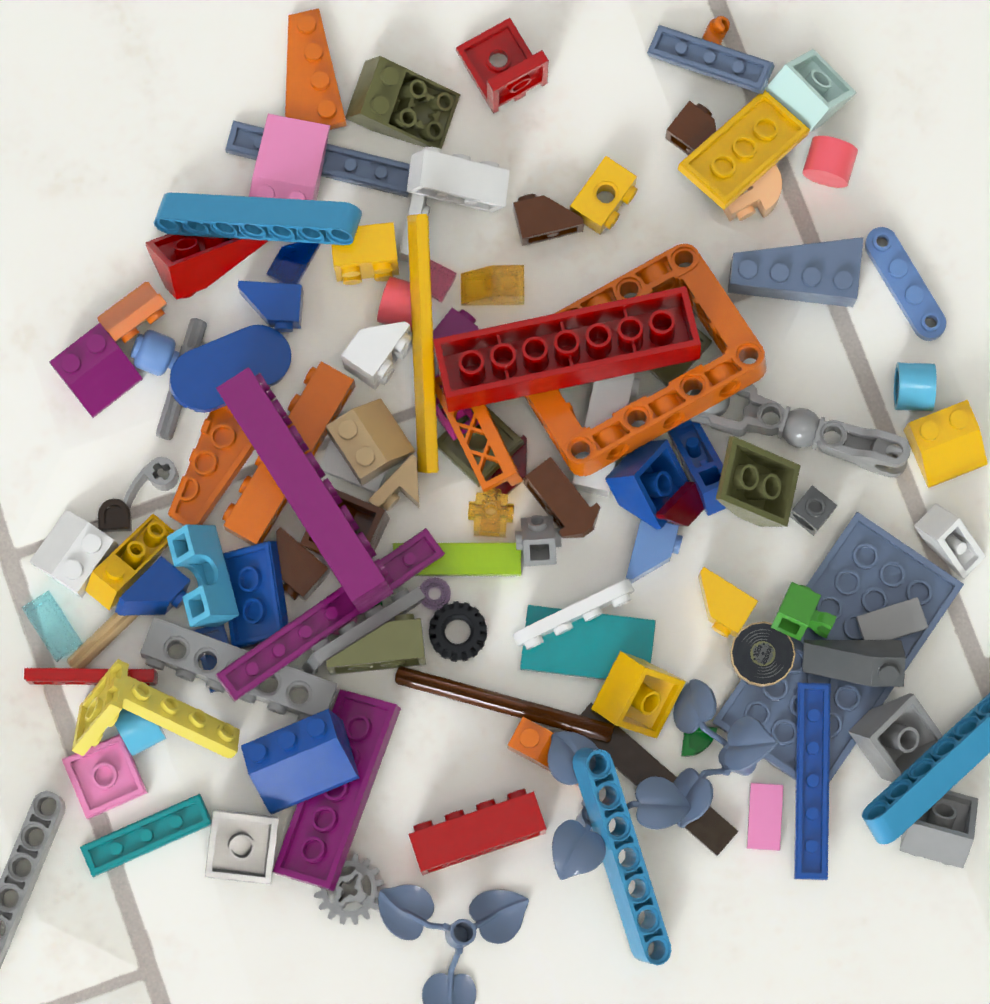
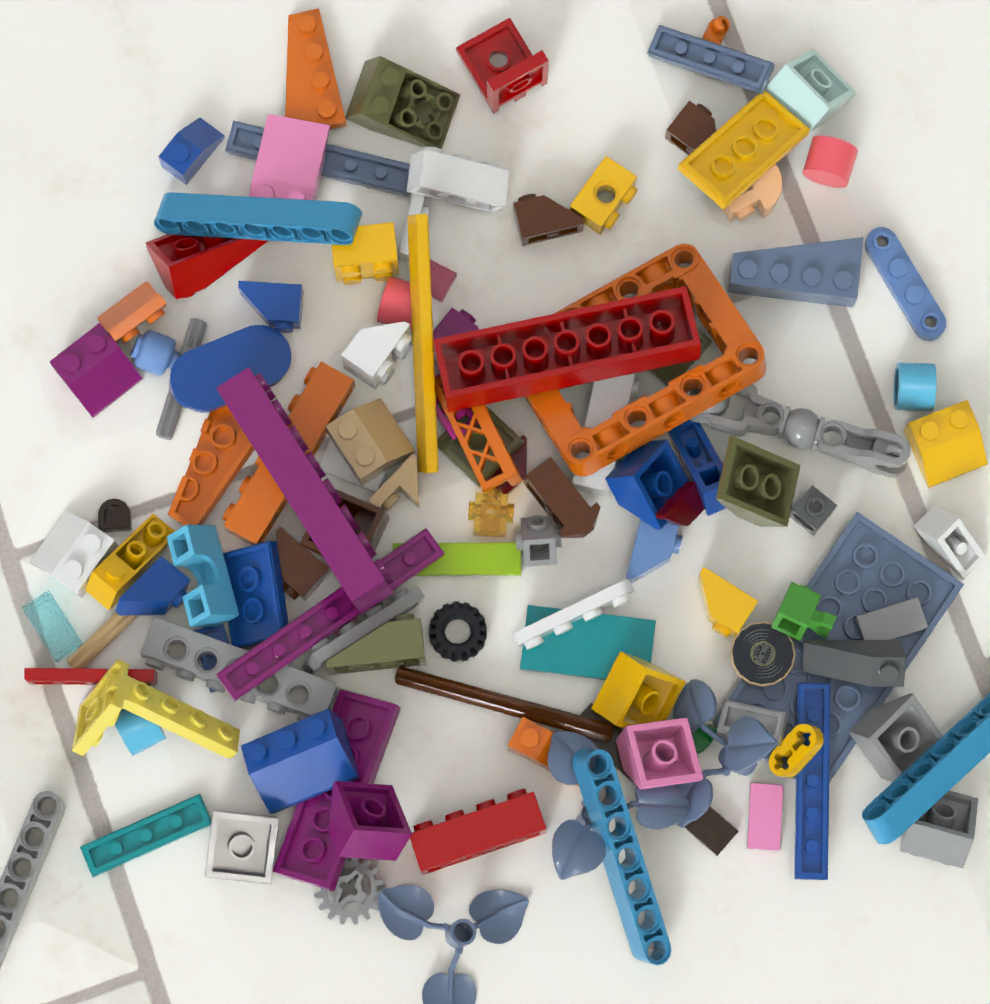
bright pink tile [62,734,148,819] -> none
light grey panel [124,457,179,509] -> none
clear blue tile [266,242,321,284] -> none
clear purple plate [420,577,451,610] -> none
clear yellow slope [461,265,525,306] -> none
none -> blue slope [158,118,225,185]
none -> magenta slope [329,781,412,861]
none -> bright pink slope [616,718,704,790]
none -> light grey tile [717,699,789,746]
none -> yellow beam [768,724,824,778]

